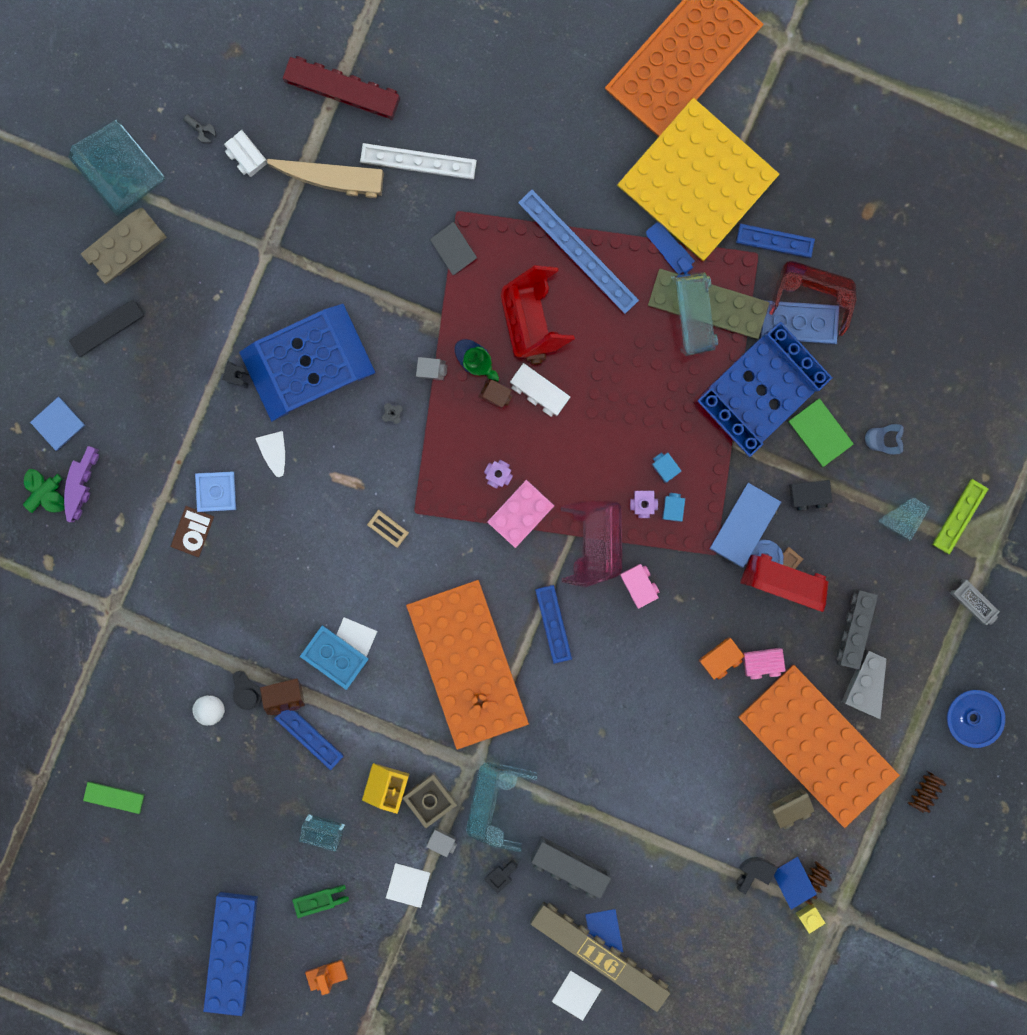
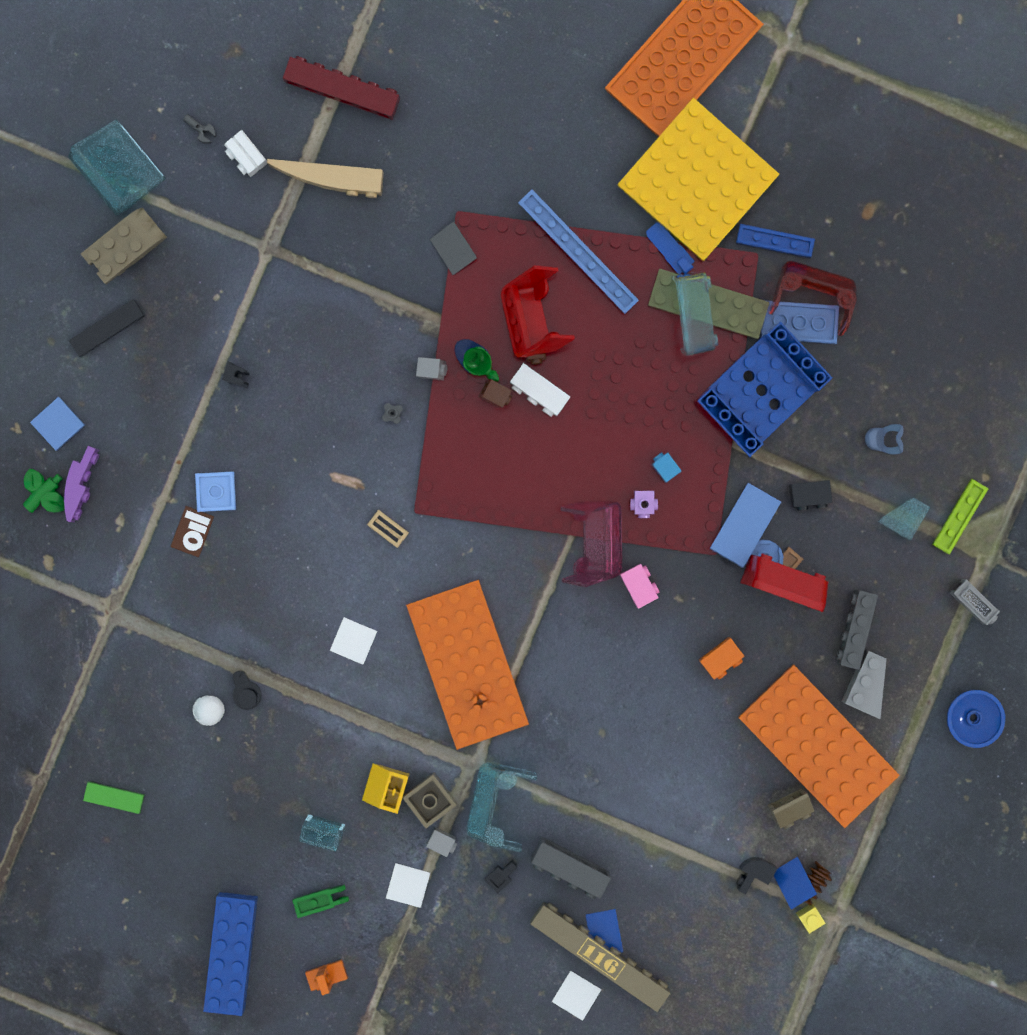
blue slope [239,304,376,422] -> none
white sticker [256,431,285,477] -> none
reddish brown brick [260,678,305,715] -> none
blue tile [274,710,344,770] -> none
dark azure plate [300,625,369,690] -> none
white tile [360,143,477,180] -> none
lavender brick [484,460,513,489] -> none
bright pink plate [488,480,554,548] -> none
blue tile [535,585,572,664] -> none
dark azure brick [662,493,685,521] -> none
bright pink brick [743,648,785,679] -> none
bright green tile [788,398,854,467] -> none
reddish brown piece [907,770,947,813] -> none

